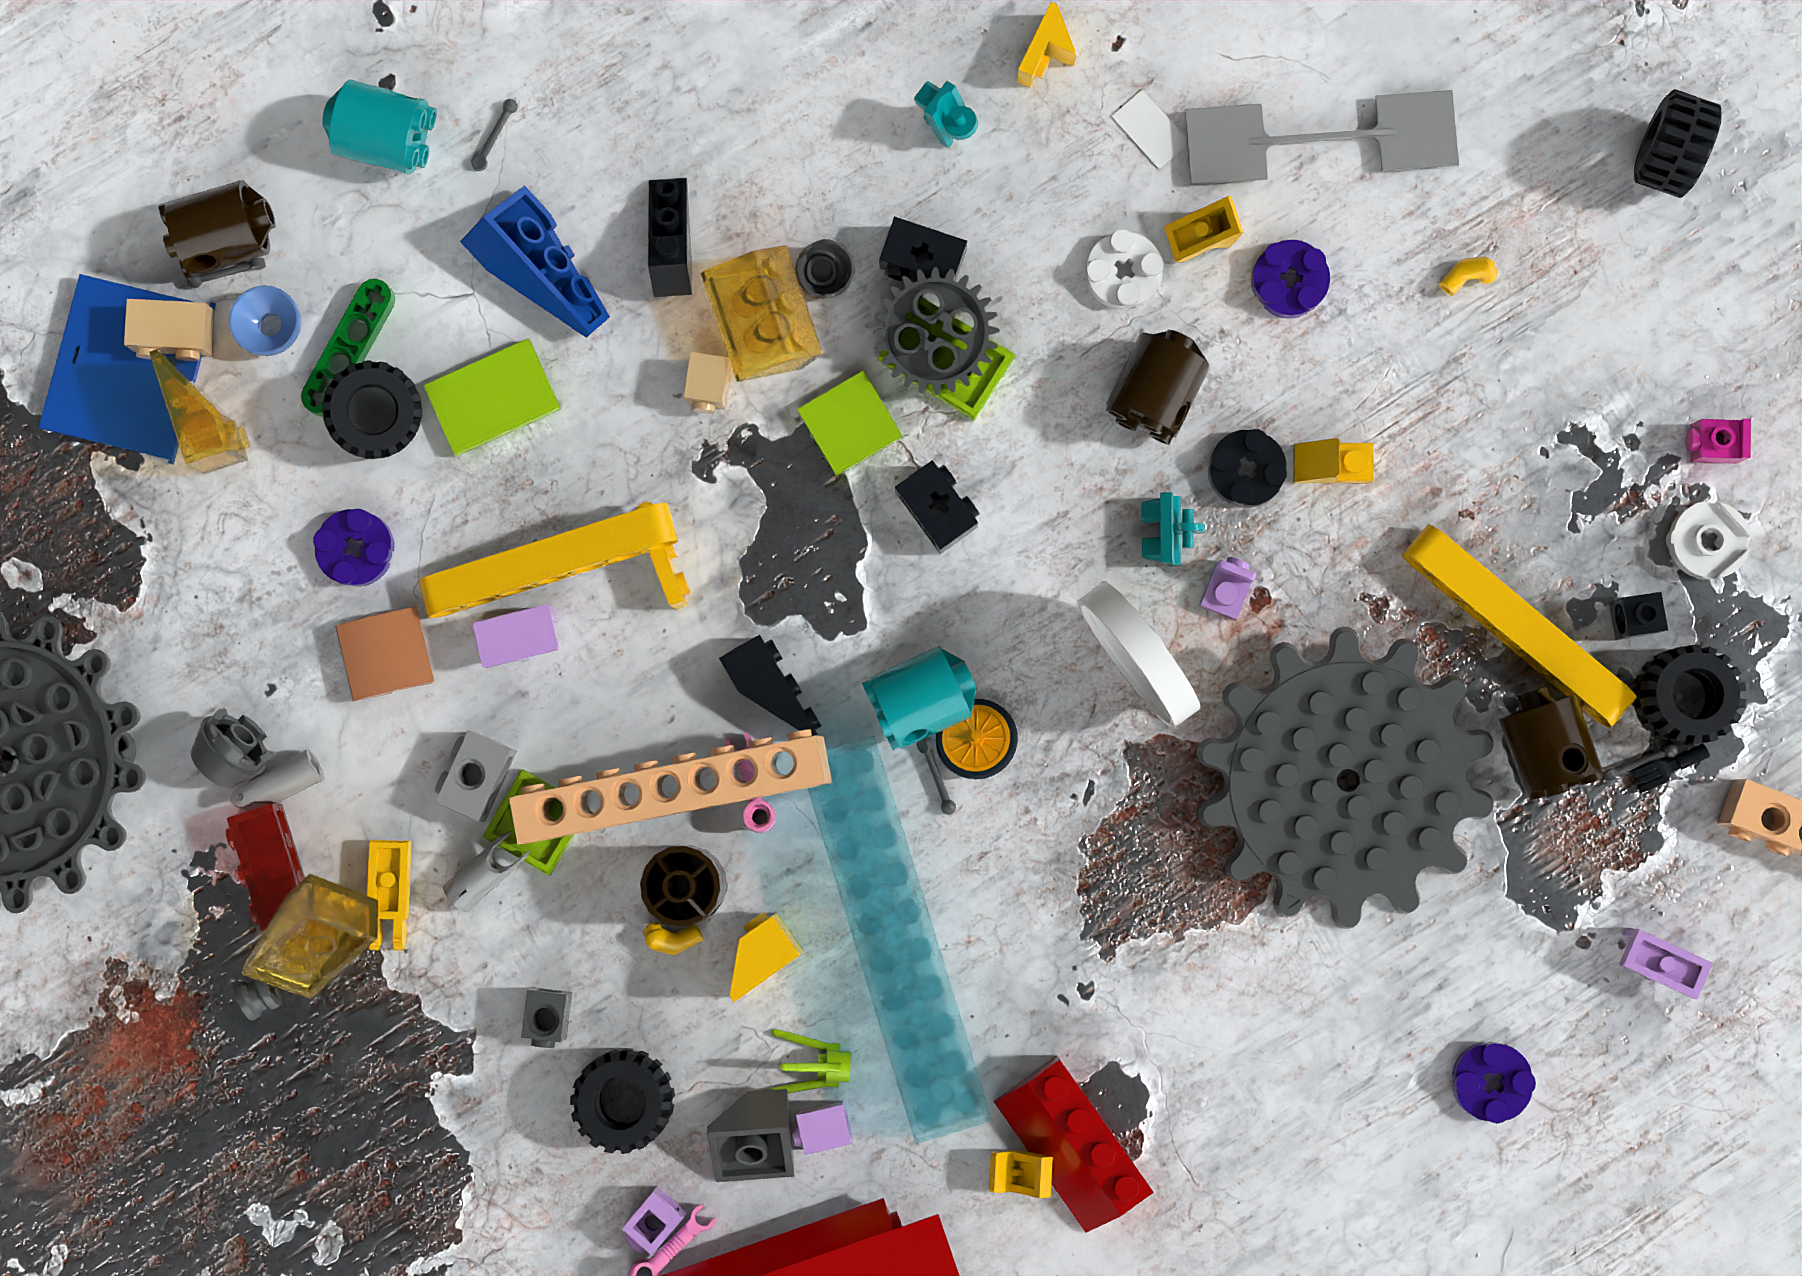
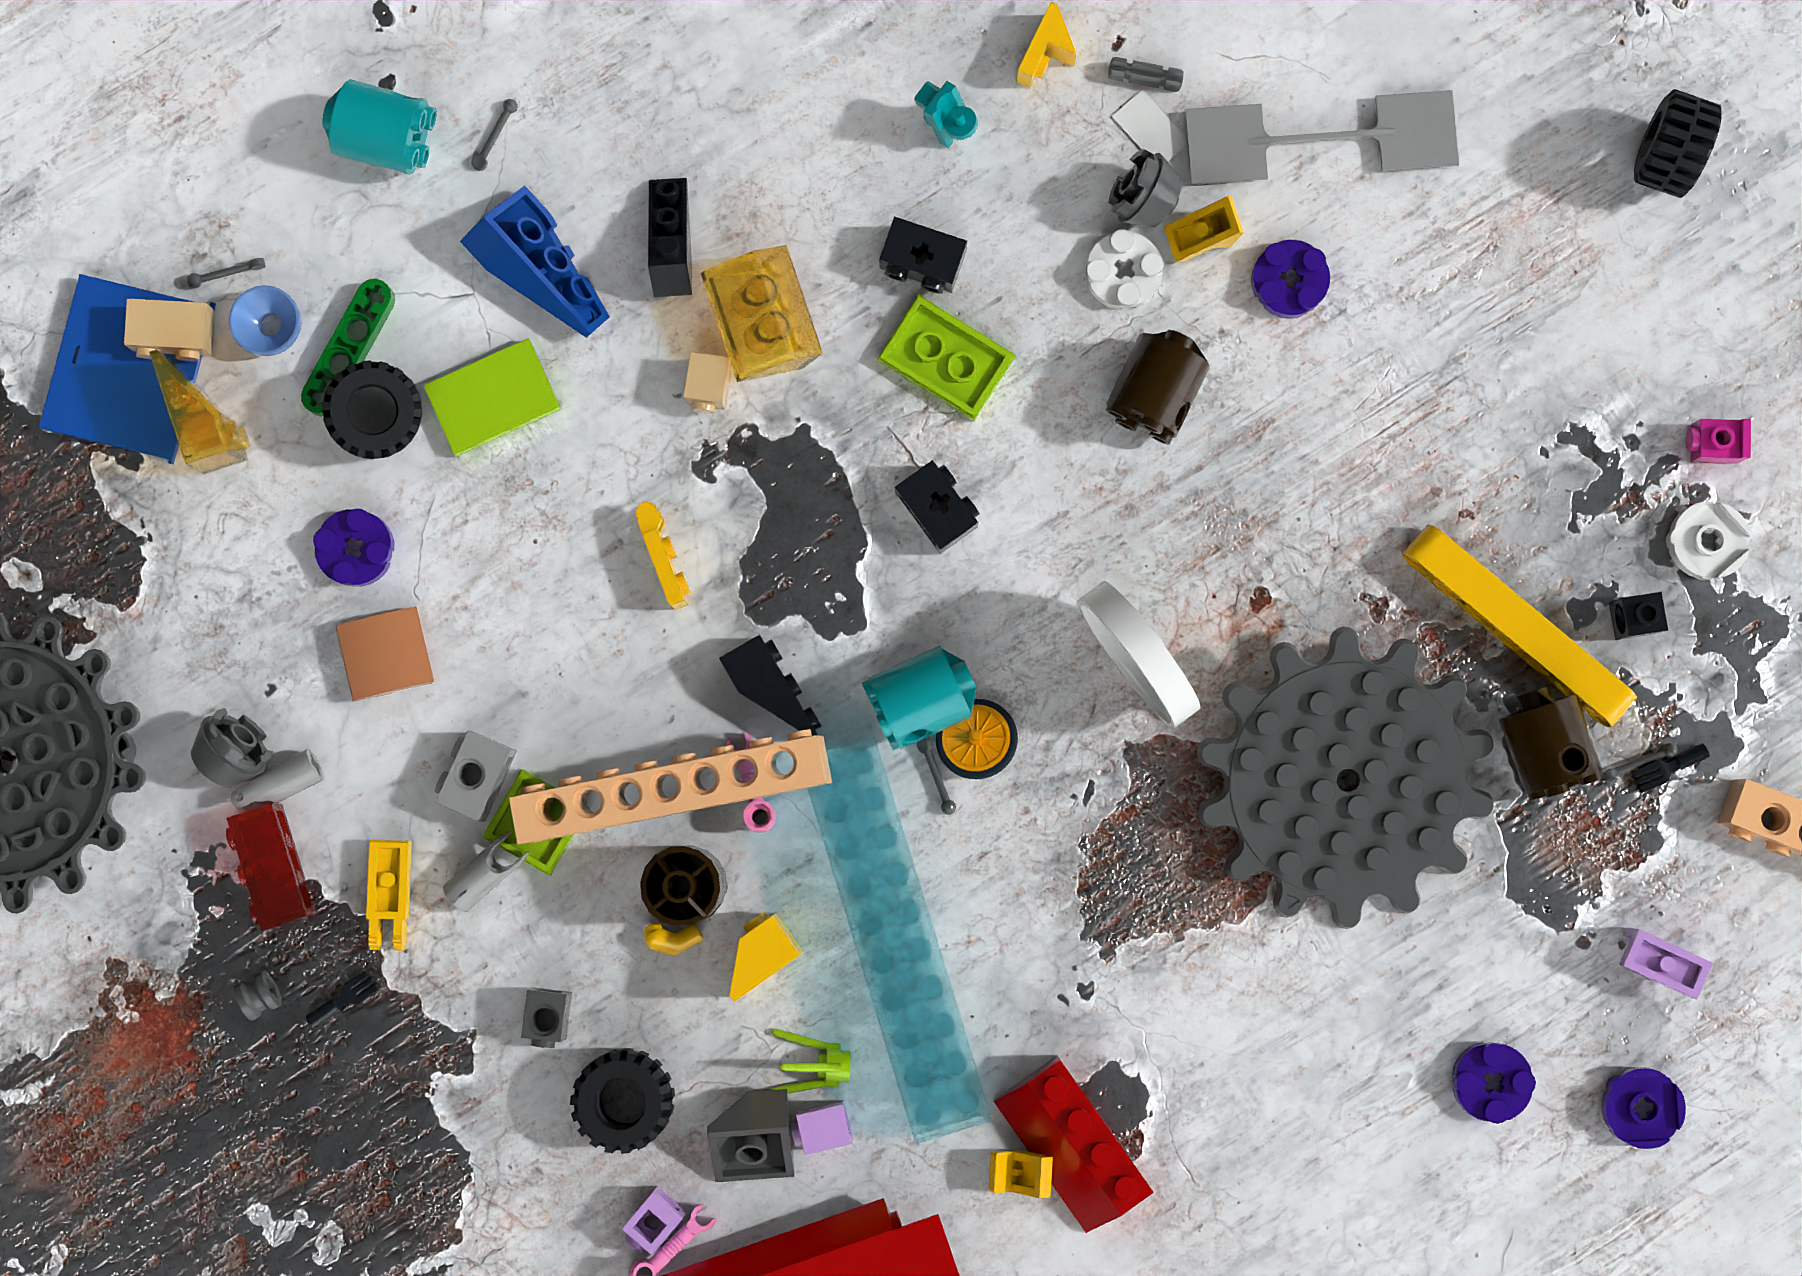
dark brown cylinder [158,180,276,278] -> none
clear yellow slope [242,874,378,999] -> none
yellow beam [418,503,678,618] -> none
lavender panel [472,604,559,668] -> none
dark grey hair [795,239,855,299] -> none
lime tile [797,370,903,477] -> none
dark grey gear [873,267,1000,395] -> none
teal hips [1141,492,1205,567] -> none
lavender bracket [1199,557,1257,620] -> none
black plate [1208,429,1287,508] -> none
yellow slope [1293,438,1374,484] -> none
yellow arm [1439,256,1499,296] -> none
black tyre [1634,645,1747,745] -> none
none -> black piece [306,969,382,1029]
none -> dark grey axle [1108,57,1184,92]
none -> dark grey cone [1108,149,1182,227]
none -> dark purple plate [1601,1067,1686,1149]

